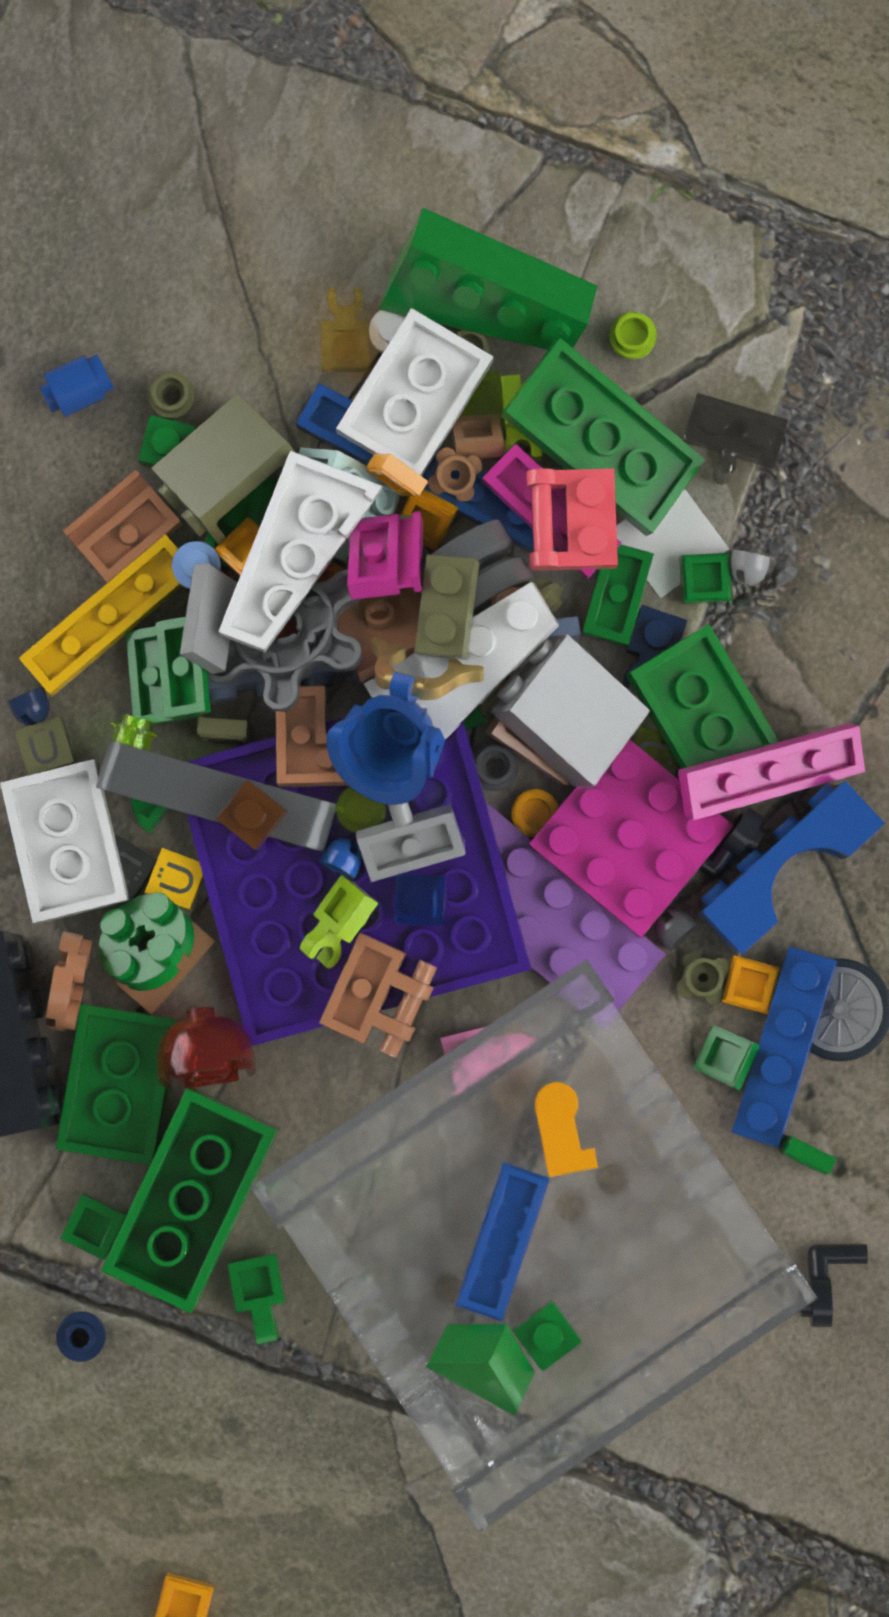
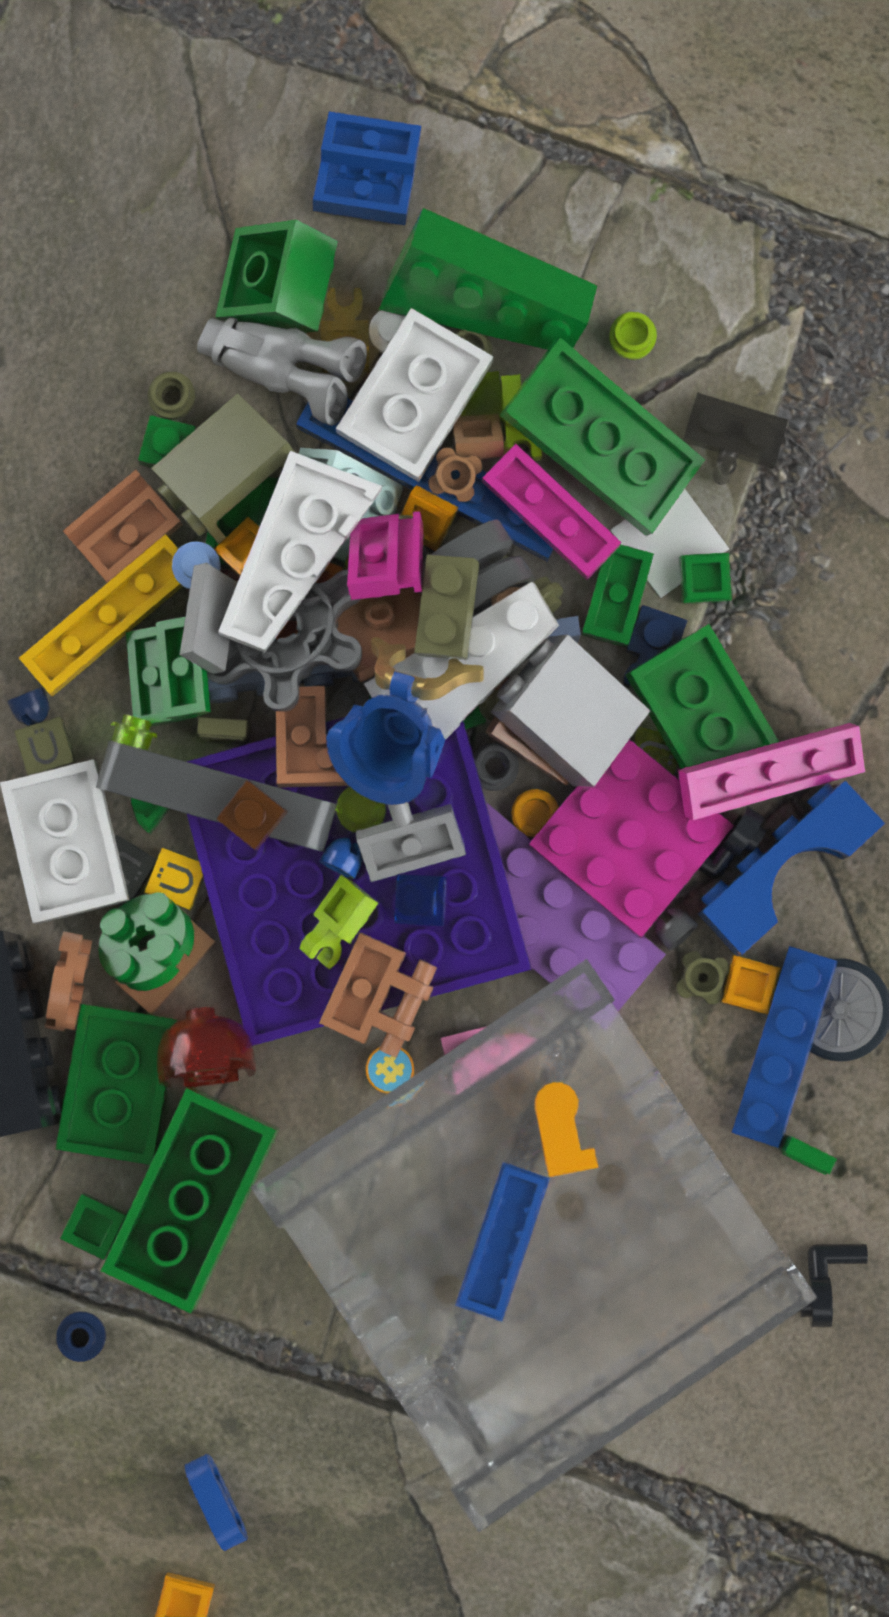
blue brick [39,354,114,417] -> none
green plate [227,1253,286,1345] -> none
light orange tile [366,453,428,496] -> none
green slope [426,1324,535,1416] -> none
green plate [512,1300,582,1372] -> none
coral plate [526,468,618,571] -> none
green tile [693,1025,760,1090] -> none
light grey hinge [730,549,771,586] -> none
none -> blue beam [185,1454,248,1551]
none -> light grey piece [197,318,367,426]
none -> green slope [215,219,338,333]
none -> blue slope [313,111,421,225]
none -> tile [366,1047,414,1094]

